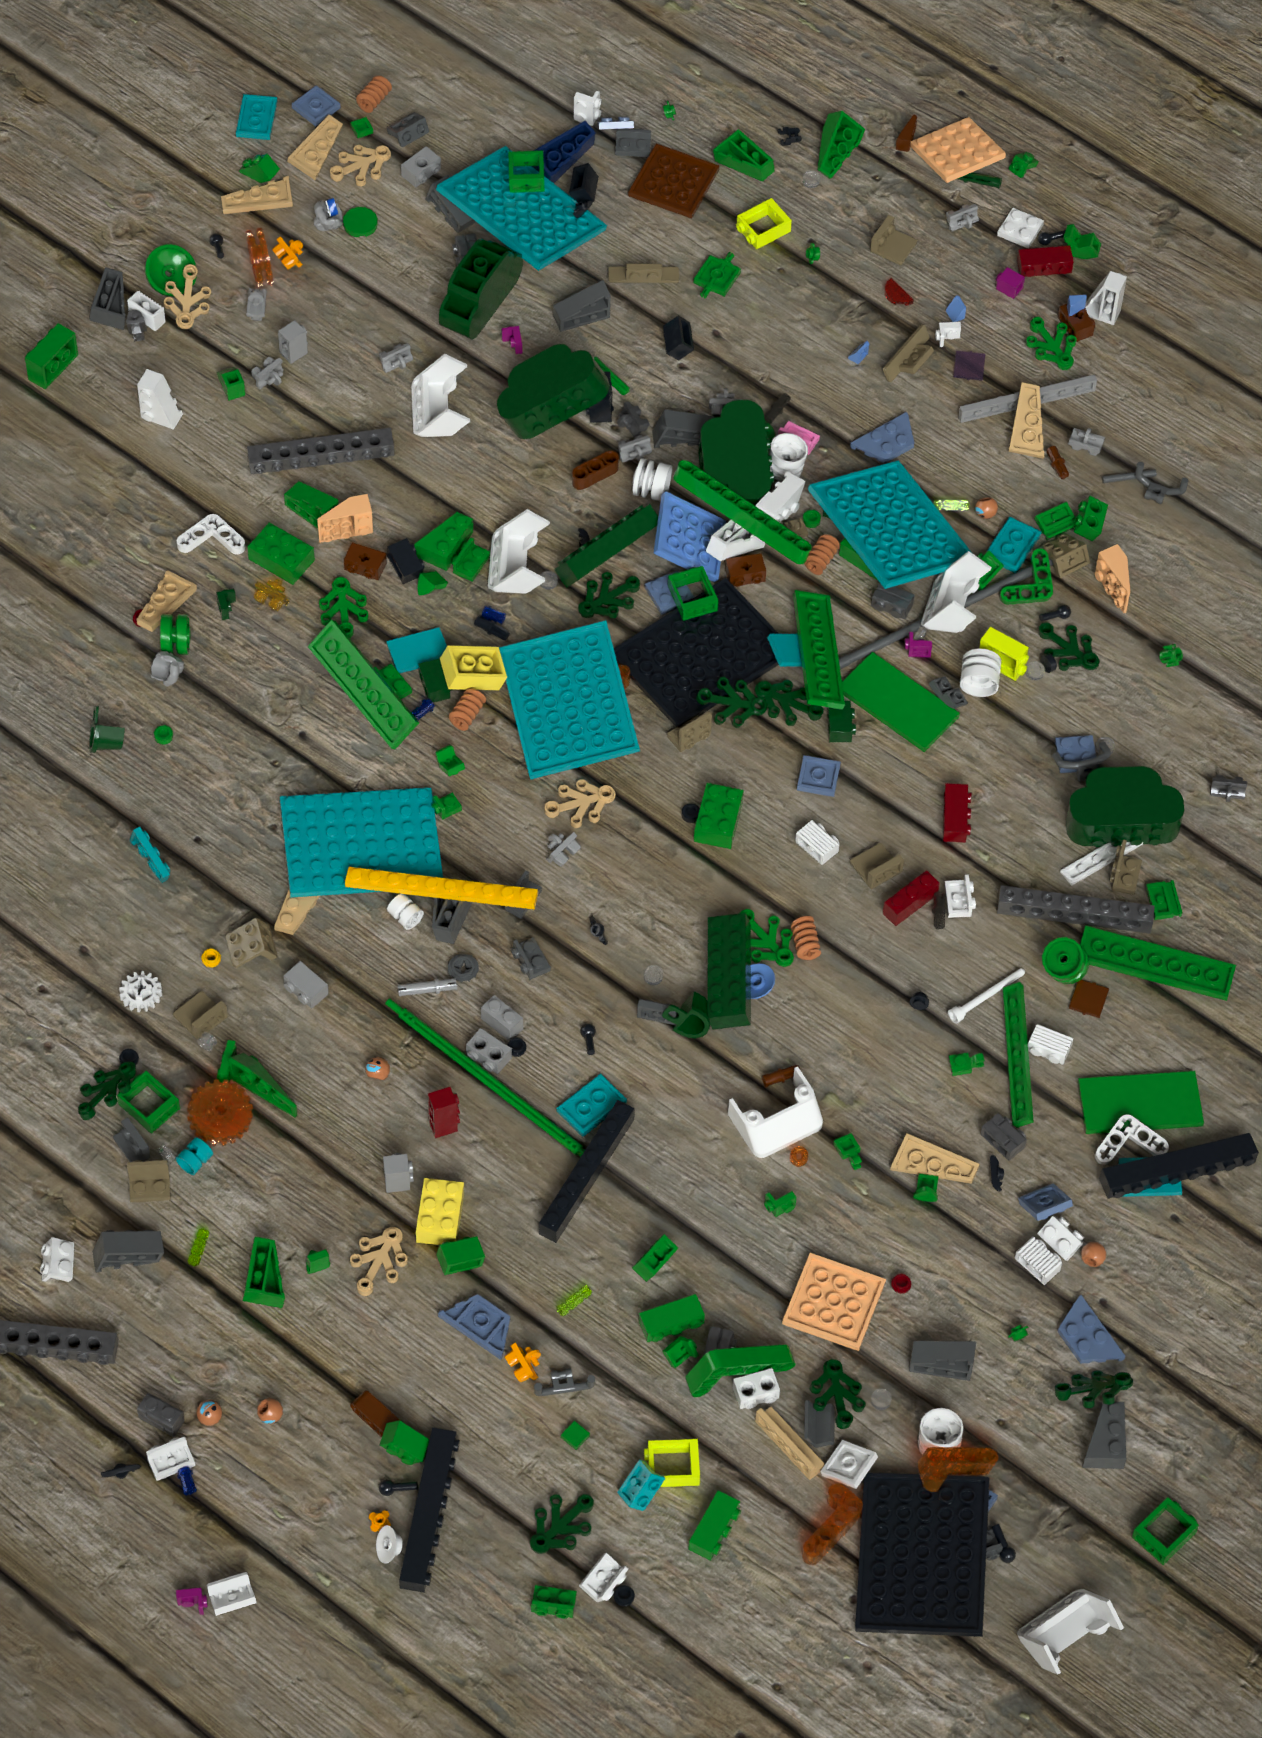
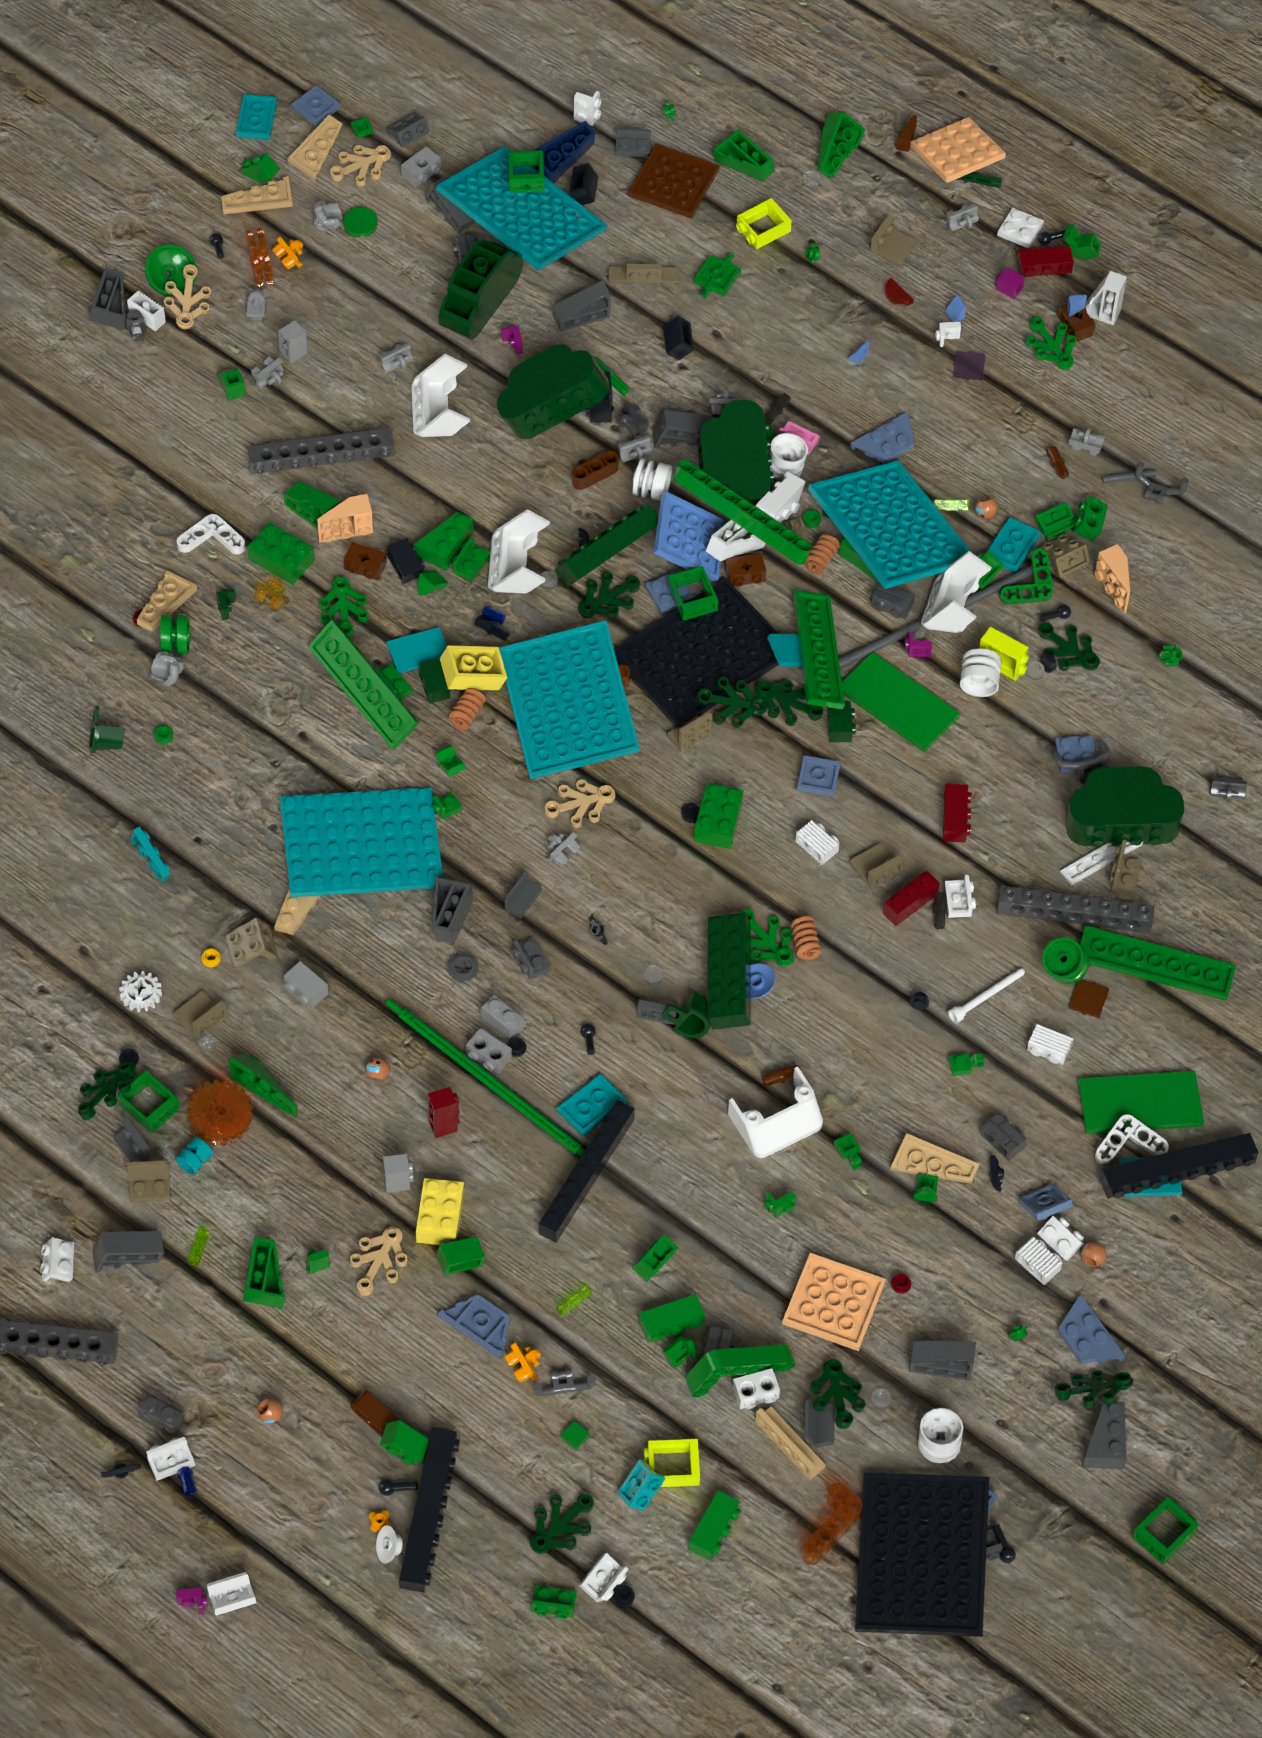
green brick [25,323,78,390] -> none
white wedge [137,369,183,430] -> none
nougat piece [196,1400,222,1426] -> none
green plate [217,1040,237,1089] -> none
blue piece [325,198,338,217] -> none
yellow plate [345,867,538,910] -> none
nougat piece [356,76,392,113] -> none
white wheel [387,894,424,930] -> none
light grey pin [398,978,457,997] -> none
clear blue pin [411,699,435,721] -> none
black piece [573,201,593,218] -> none
plate [597,116,634,130] -> none
black piece [777,127,802,146] -> none
clear orange bush [790,1146,808,1167] -> none
white plate [820,1440,878,1489] -> none
dark tan bracket [883,324,934,382] -> none
clear orange beam [917,1447,999,1492] -> none
dark grey slope [929,676,968,709] -> none
light grey plate [958,375,1097,423] -> none
green plate [1003,982,1034,1128] -> none
tan wing [1008,382,1045,459] -> none
green bracket [1009,152,1039,178] -> none
white windscreen [1017,1589,1124,1675] -> none
green plate [1146,880,1183,920] -> none

